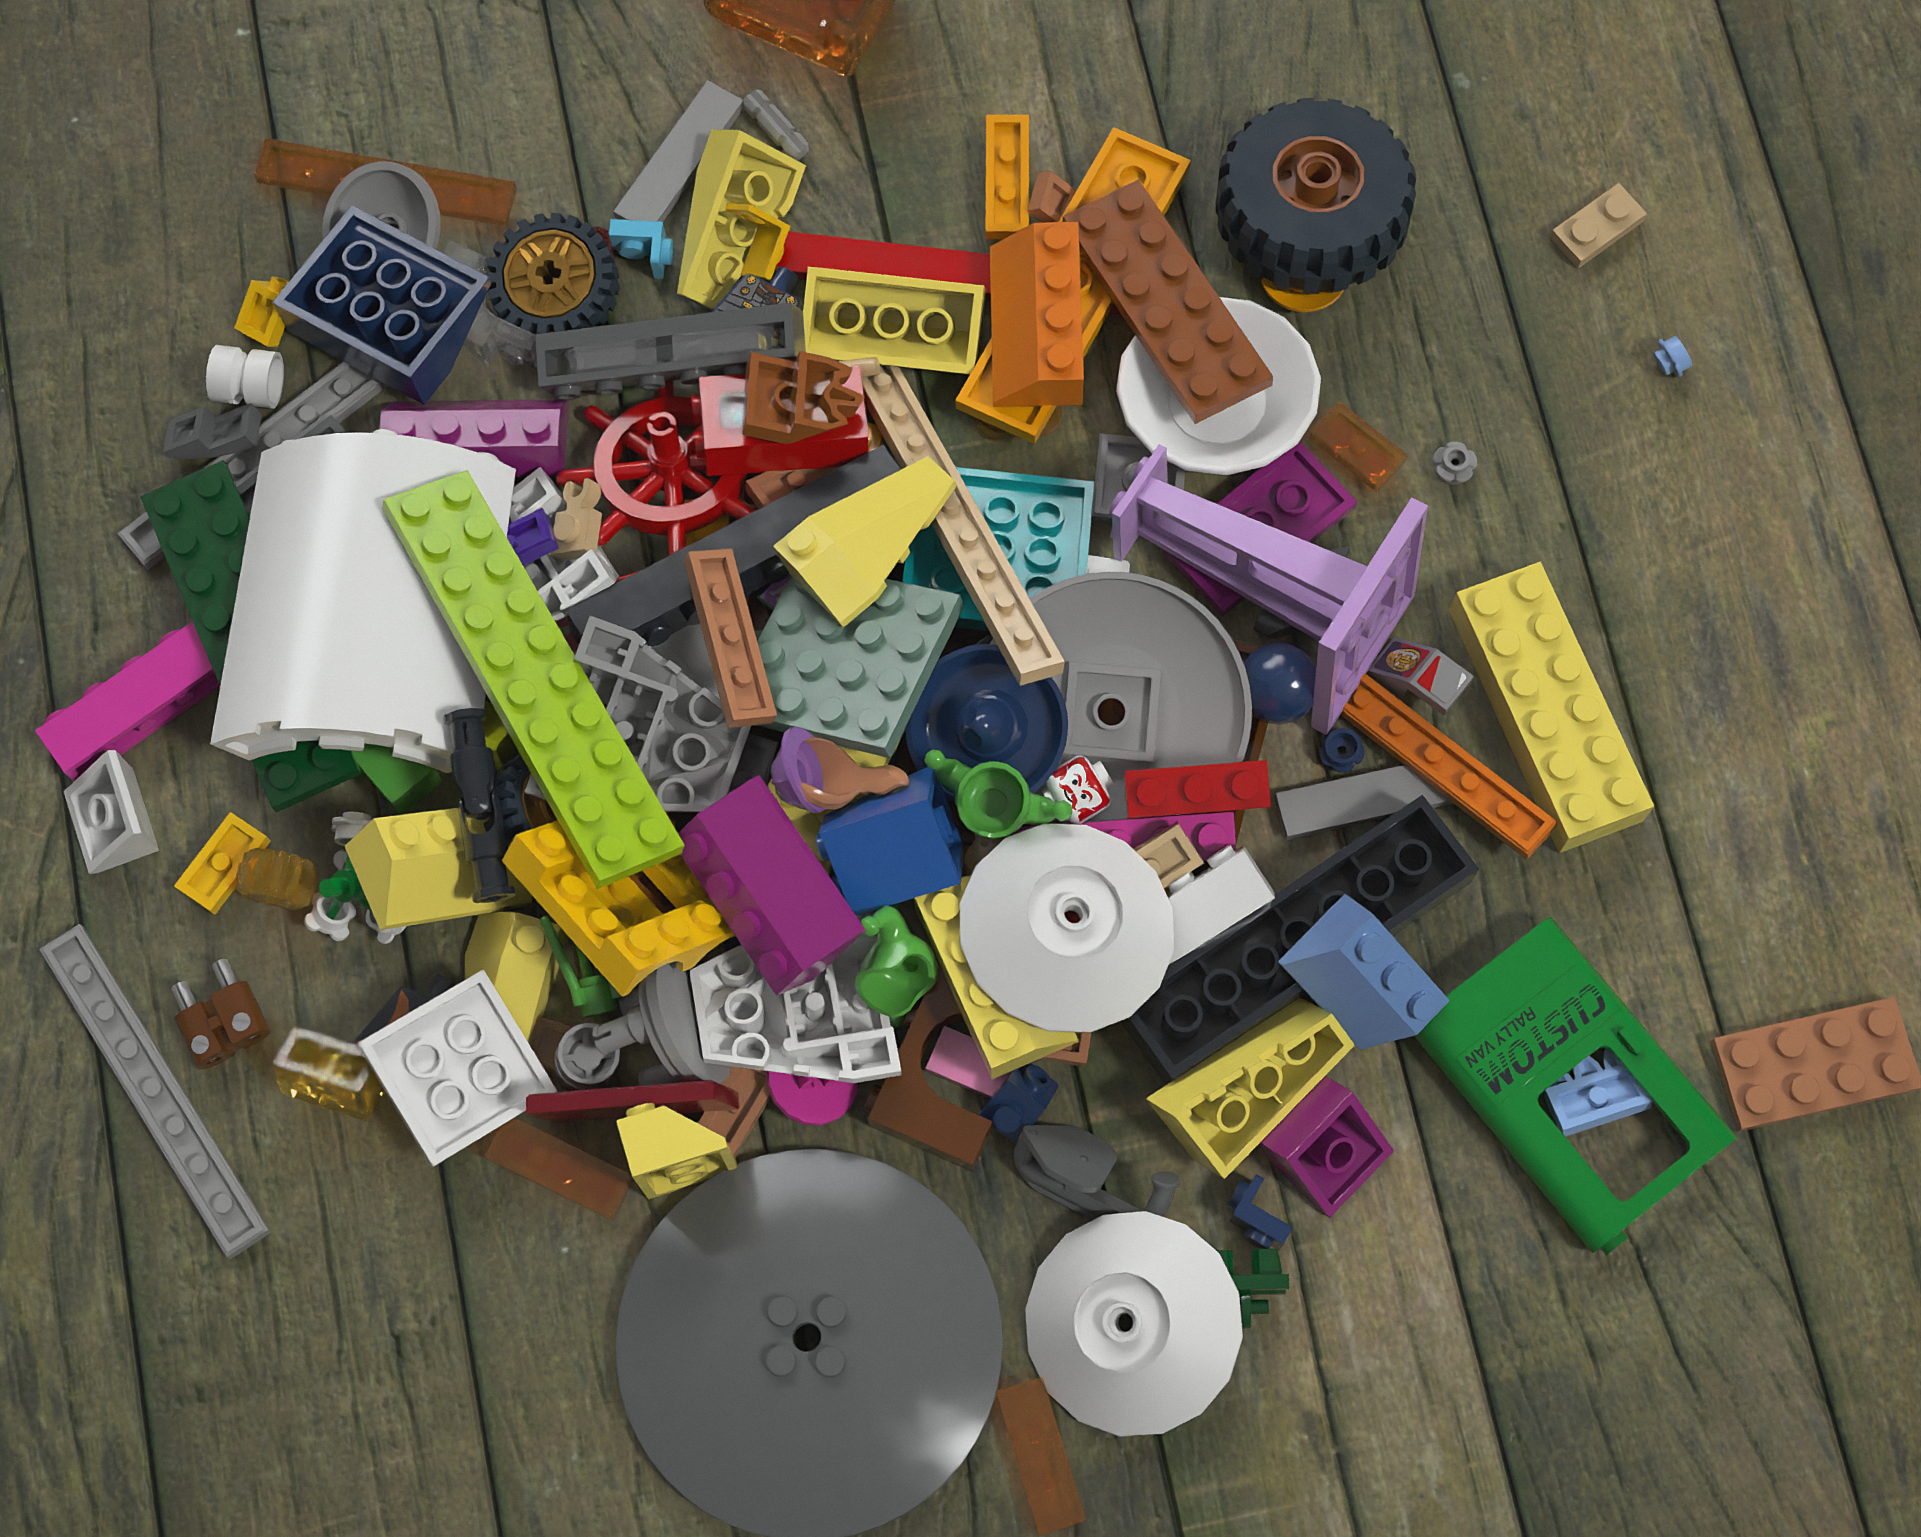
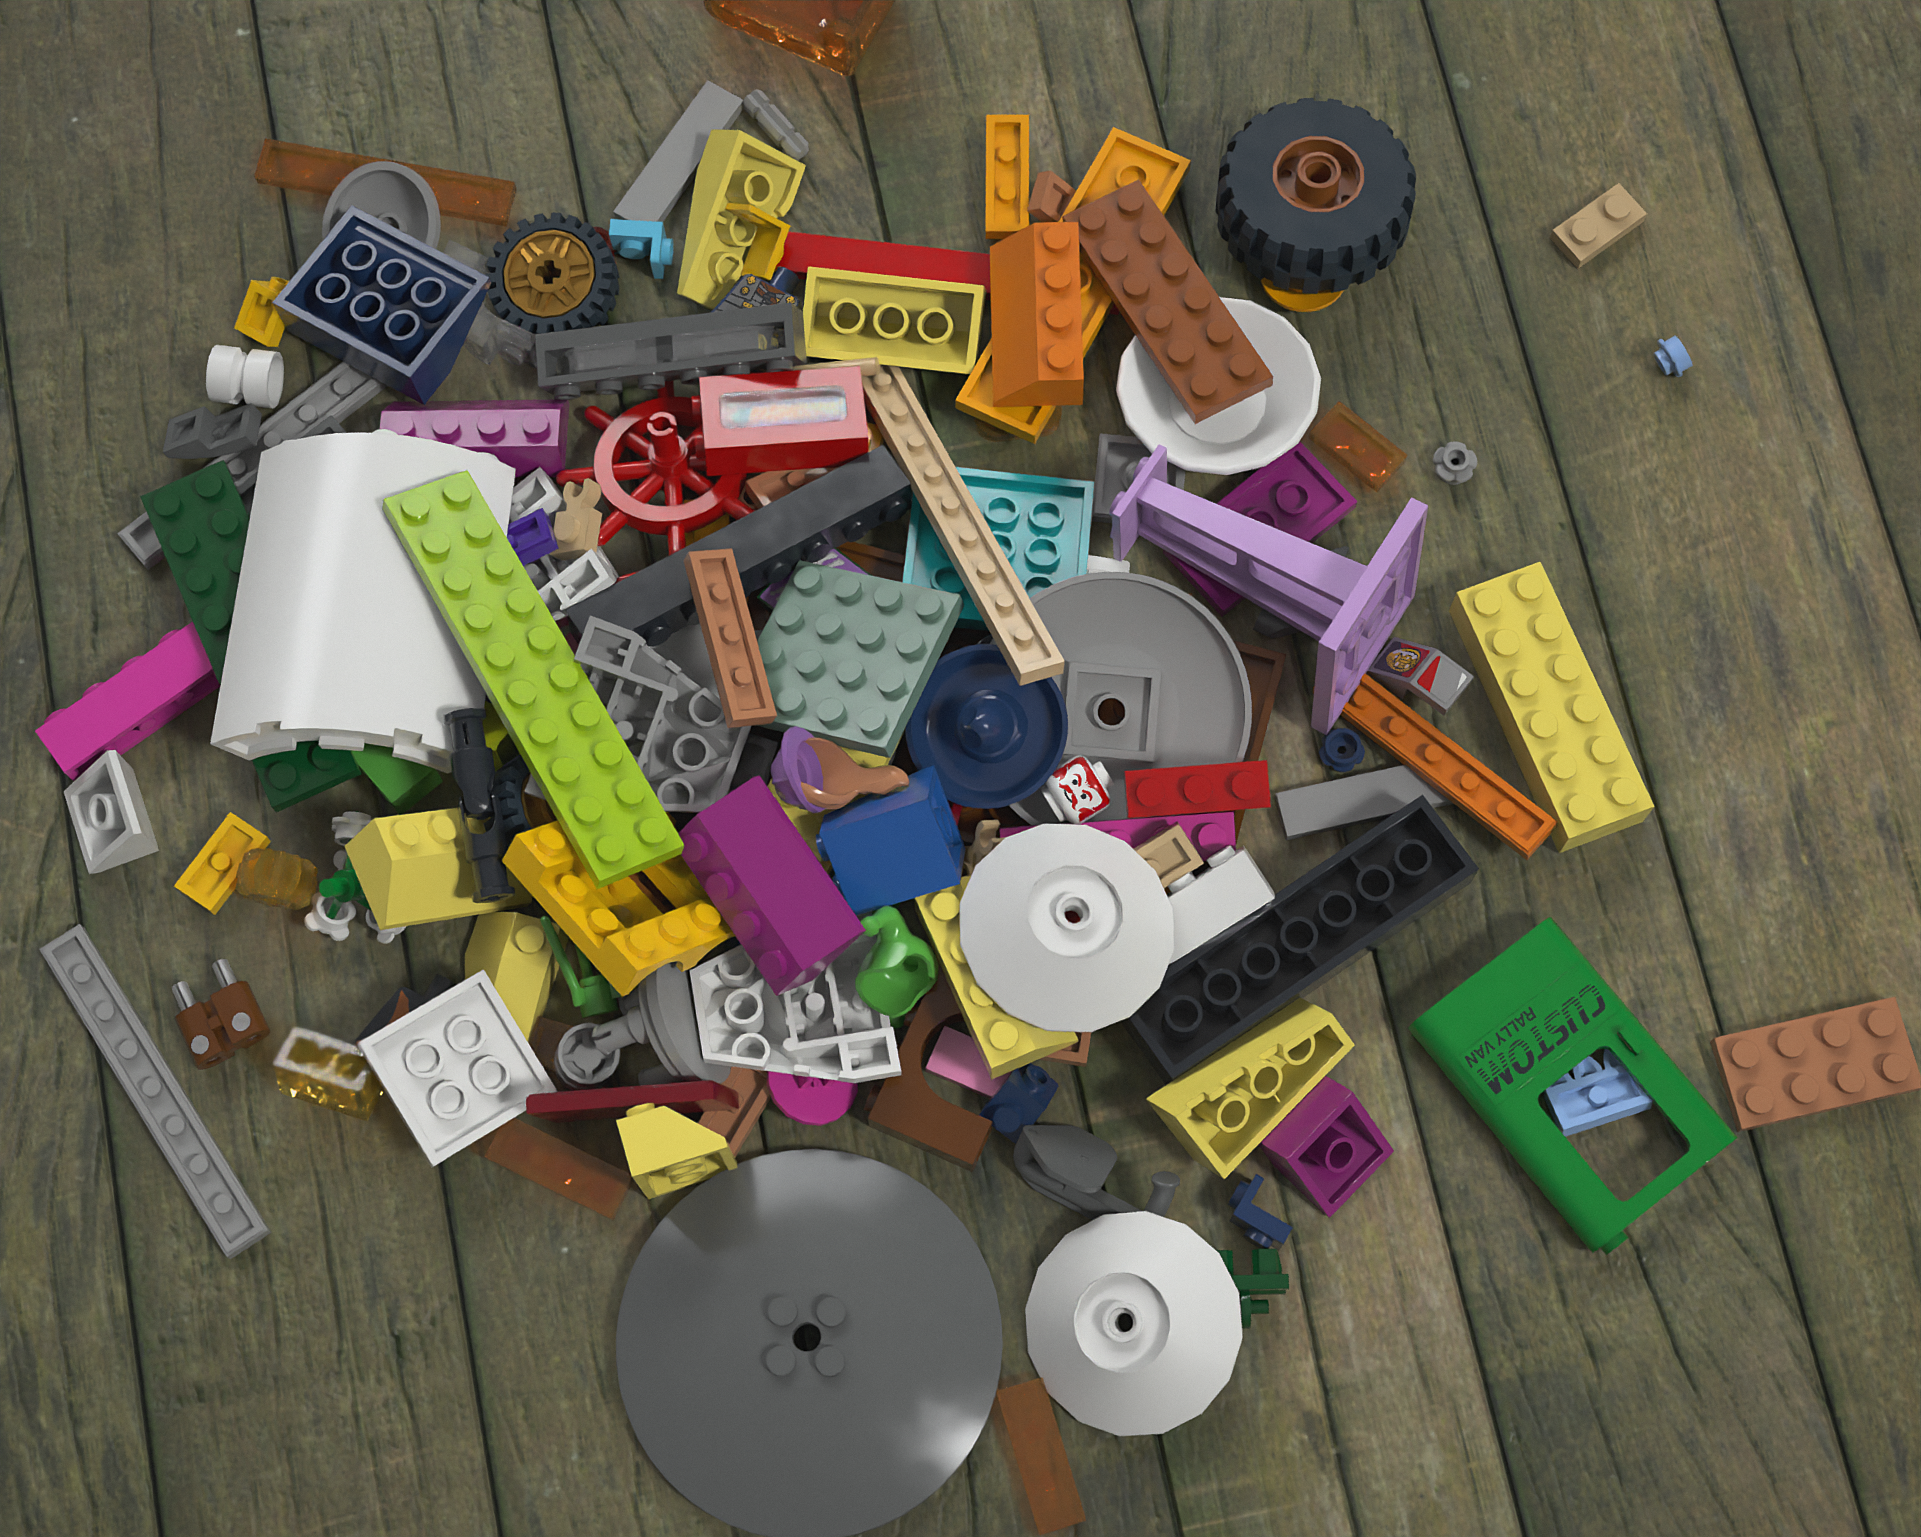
dark orange plate [741,351,866,444] -> none
light yellow wedge [773,456,957,627] -> none
bright green piece [925,750,1073,839] -> none
dark blue piece [1243,642,1316,725] -> none
medium blue slope [1278,894,1450,1050] -> none

